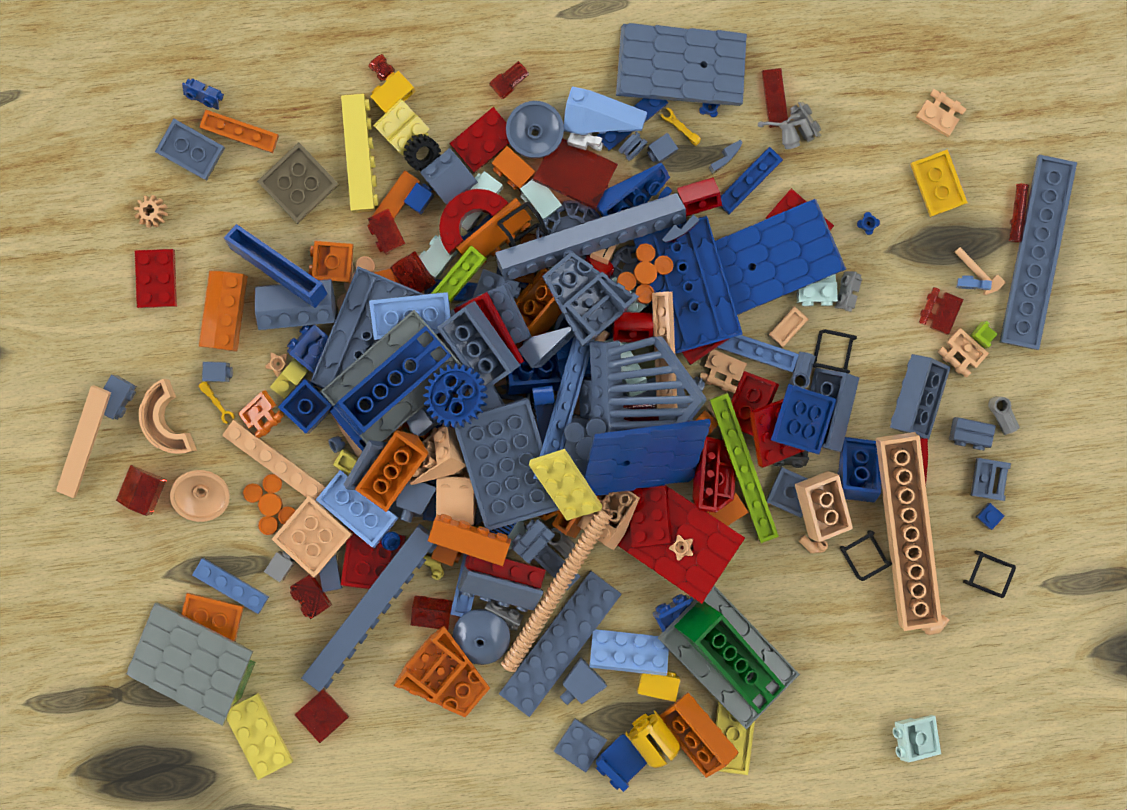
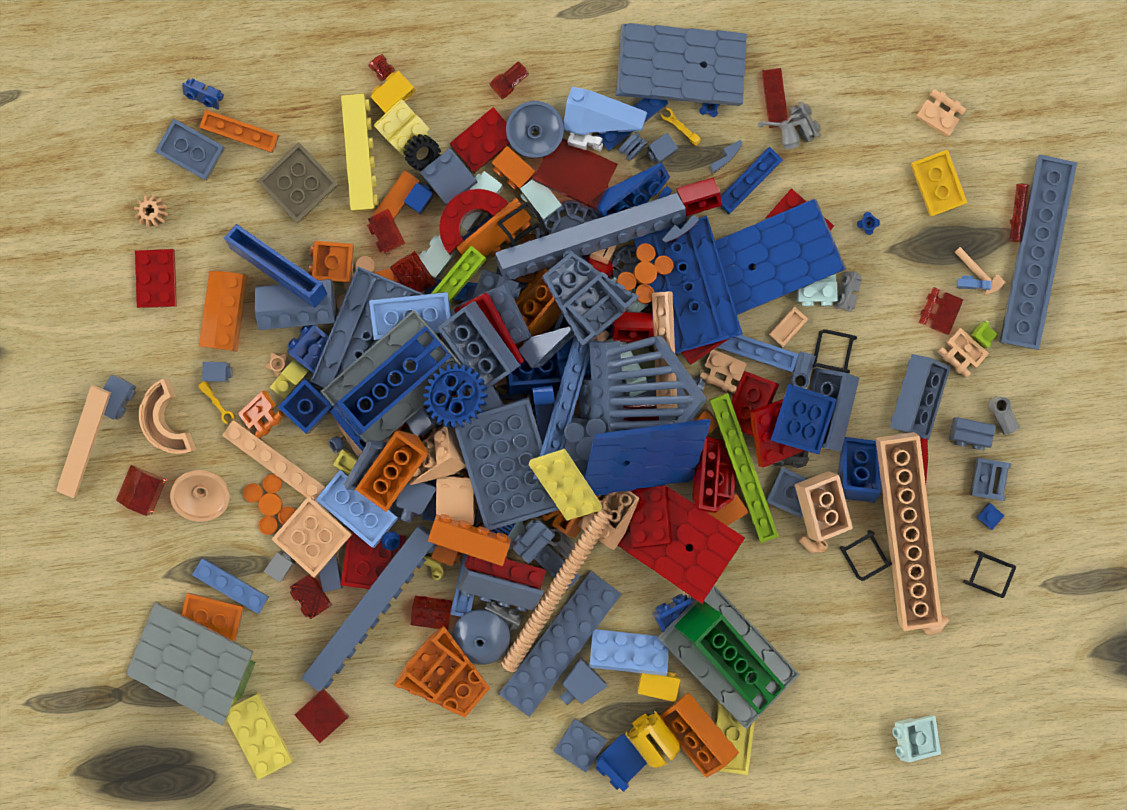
light nougat plate [669,535,693,561] -> none

